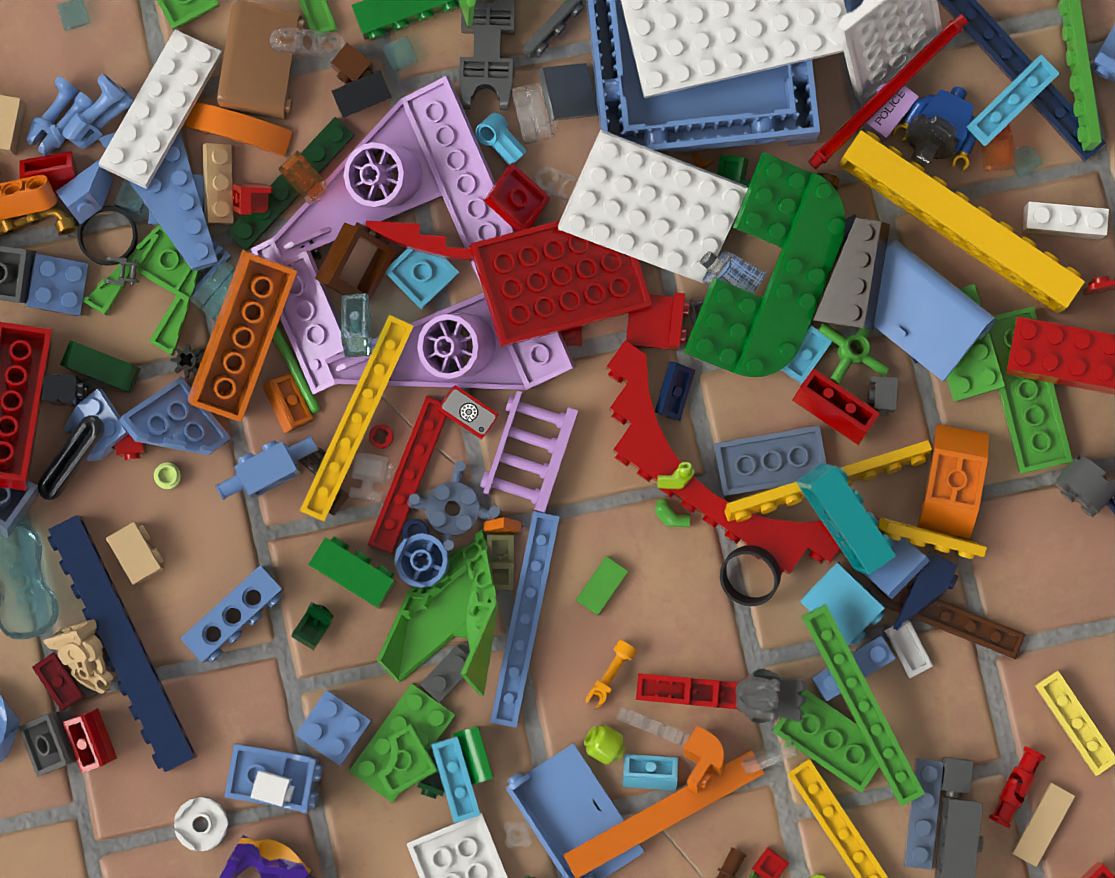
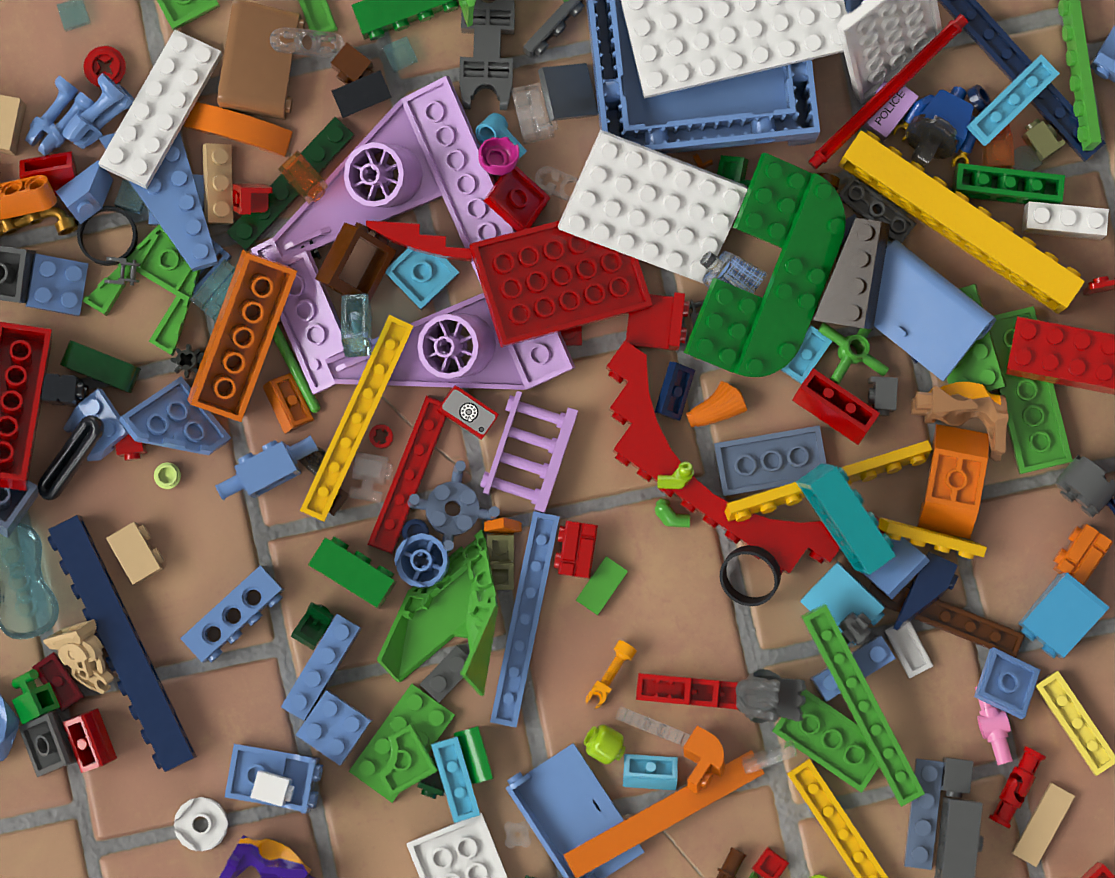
none -> green brick [12,669,60,725]
none -> red gear [83,46,126,88]
none -> medium blue brick [281,614,362,721]
none -> dark pink hair [478,137,519,176]
none -> red brick [554,521,598,579]
none -> orange piece [686,381,747,428]
none -> dark grey gear [838,612,872,645]
none -> dark grey tile [839,175,917,243]
none -> medium nougat hips [911,382,1009,462]
none -> green brick [952,163,1065,205]
none -> dark blue tile [967,85,991,112]
none -> medium blue plate [974,647,1041,719]
none -> bright pink pin [975,686,1013,765]
none -> dark azure slope [1018,573,1110,658]
none -> olive brick [1022,118,1066,163]
none -> orange brick [1053,524,1113,586]

